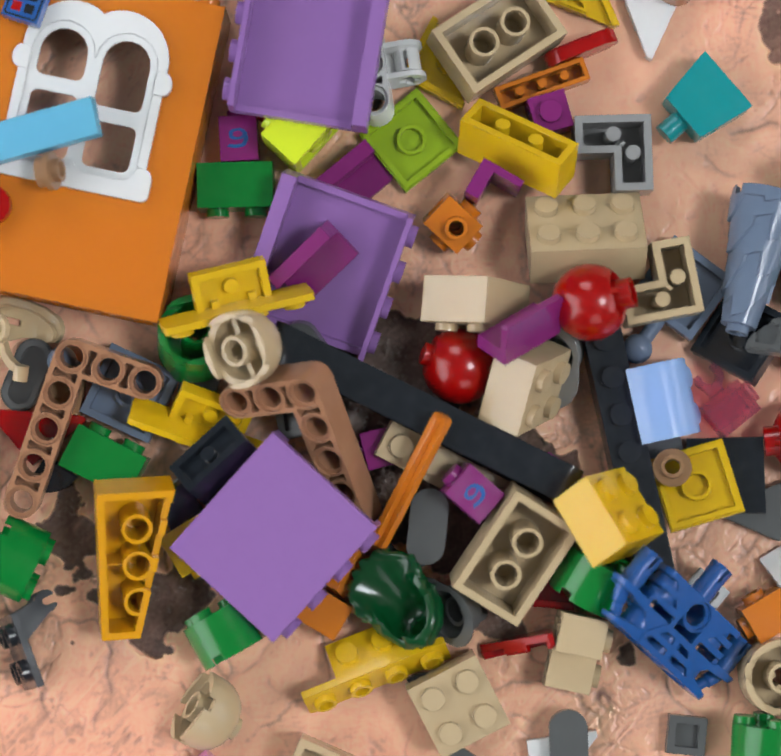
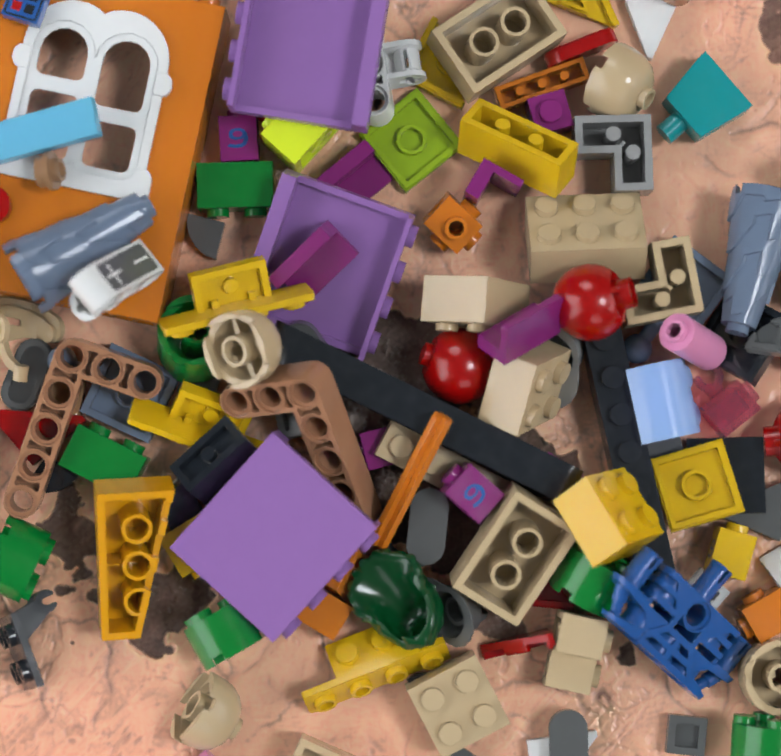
medium nougat plate [653,448,692,487] -> none
none -> sand blue cone [1,193,157,314]
none -> white beam [68,239,165,321]
none -> dark grey tile [187,213,226,260]
none -> tan cylinder [583,42,656,115]
none -> bright pink brick [659,313,727,370]
none -> yellow brick [703,521,758,582]

